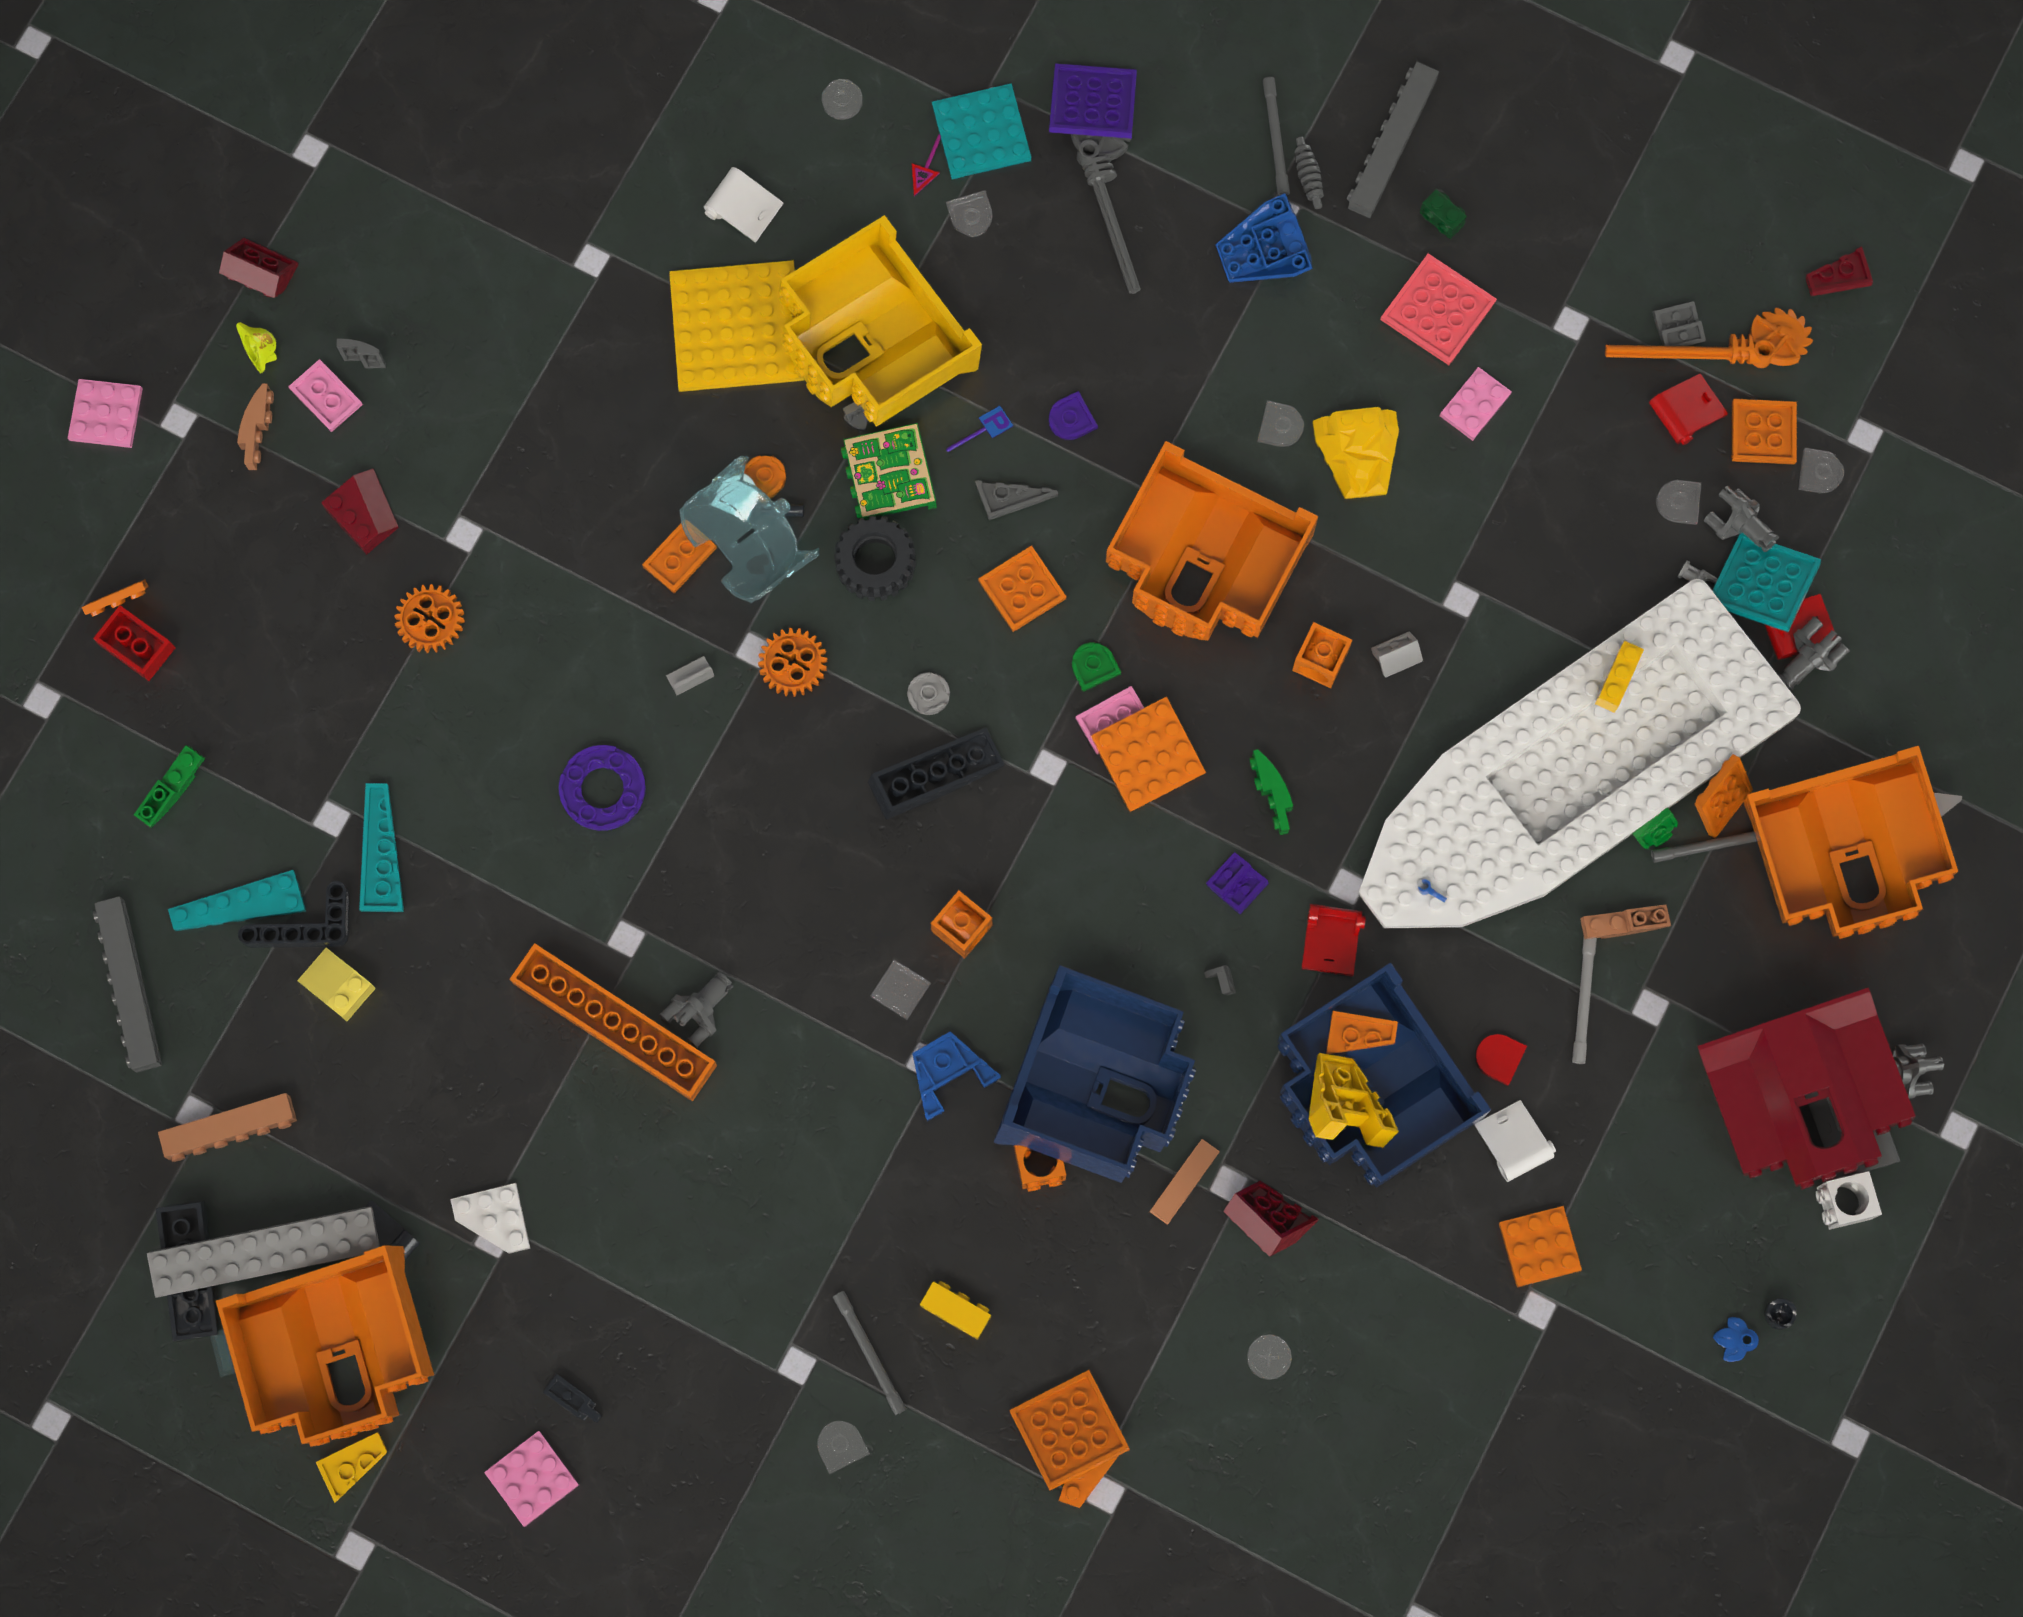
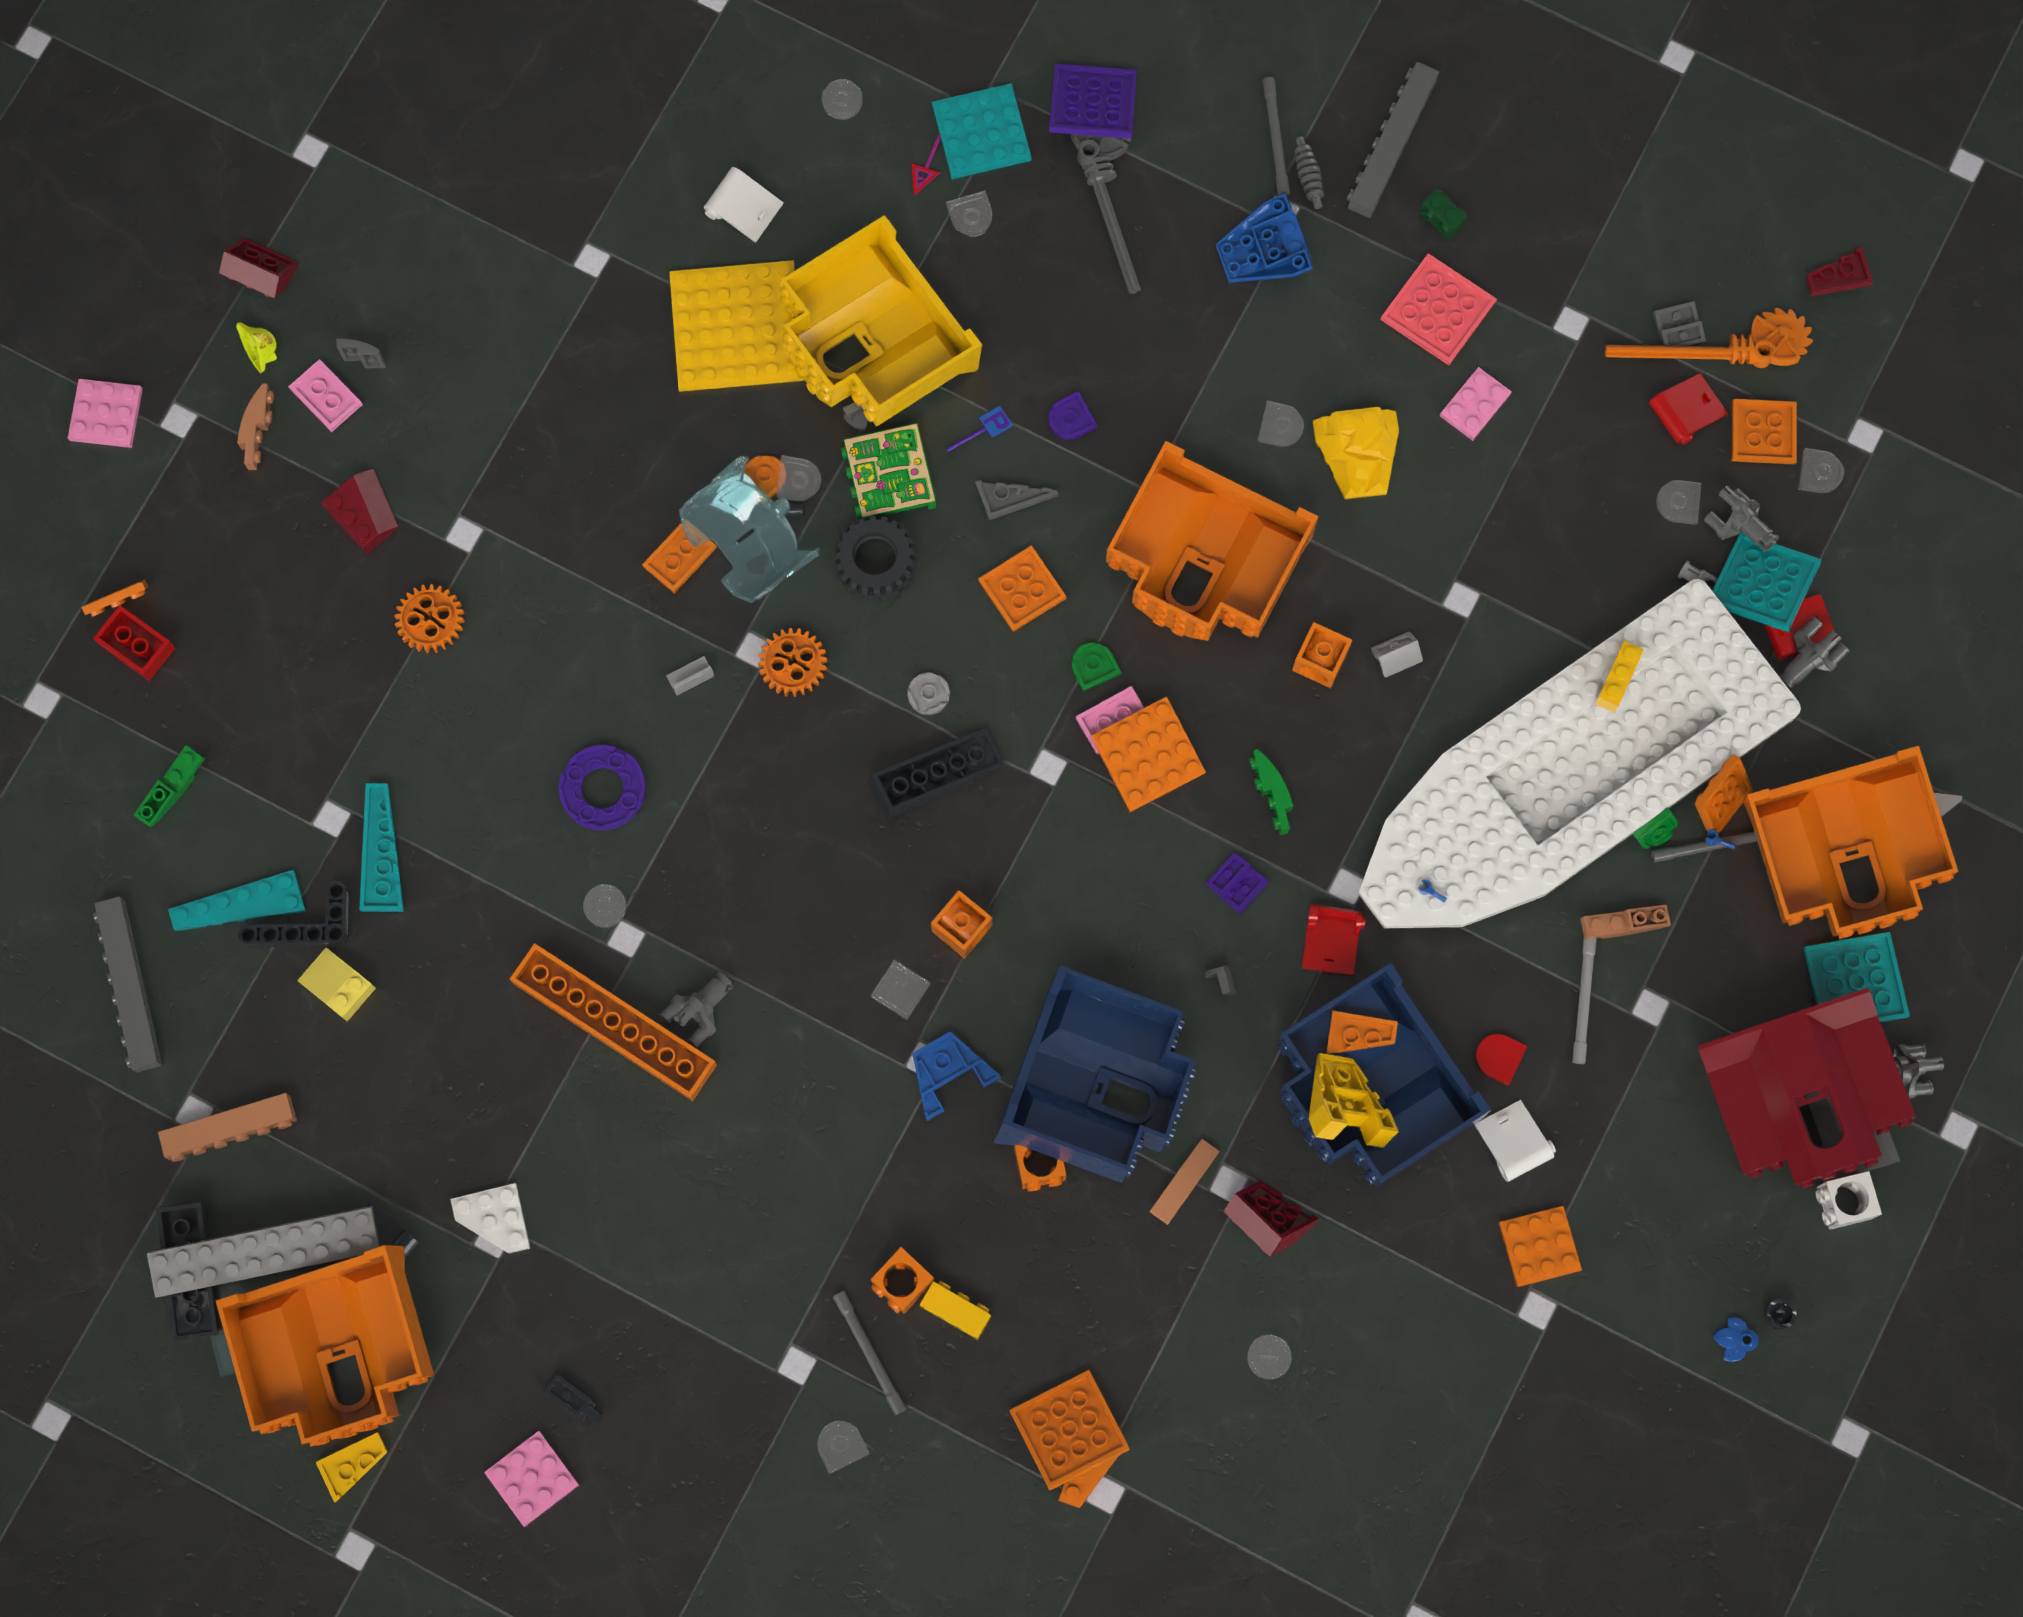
none -> clear tile [583,884,627,928]
none -> clear tile [776,455,821,501]
none -> orange brick [870,1247,934,1314]
none -> blue hand [1705,829,1735,849]
none -> teal plate [1803,932,1910,1023]

